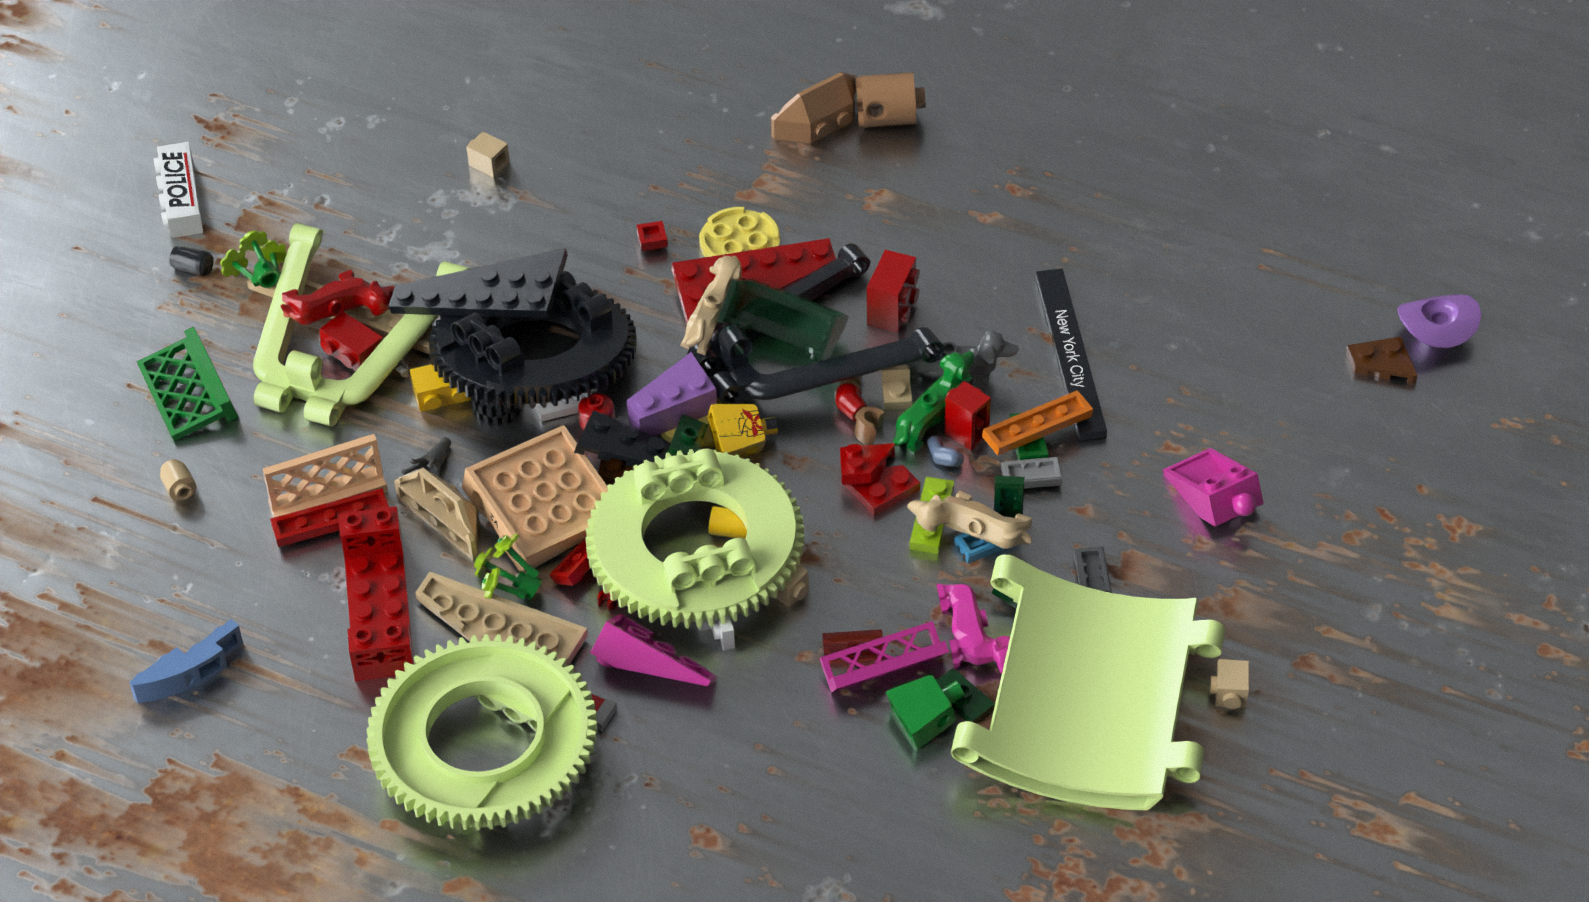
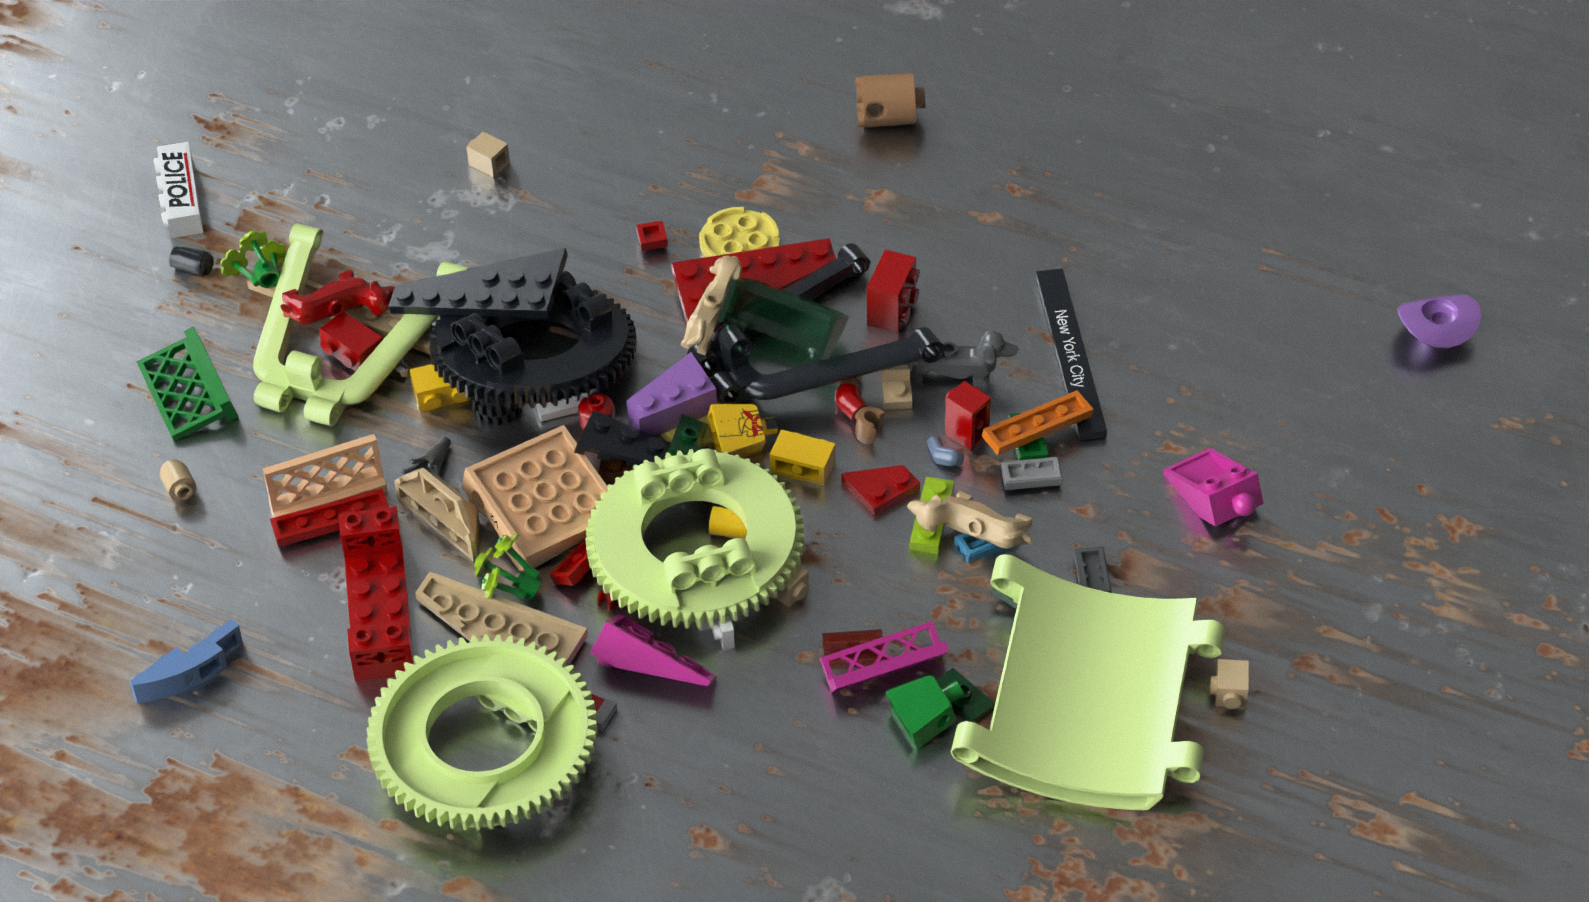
medium nougat wedge [771,72,858,143] -> none
red wing [840,443,895,485] -> none
green animal [893,351,974,455] -> none
dark pink animal [936,584,1010,674] -> none
dark green plate [994,475,1025,518] -> none
reddish brown wing [1346,337,1418,384] -> none
none -> yellow brick [770,430,836,487]

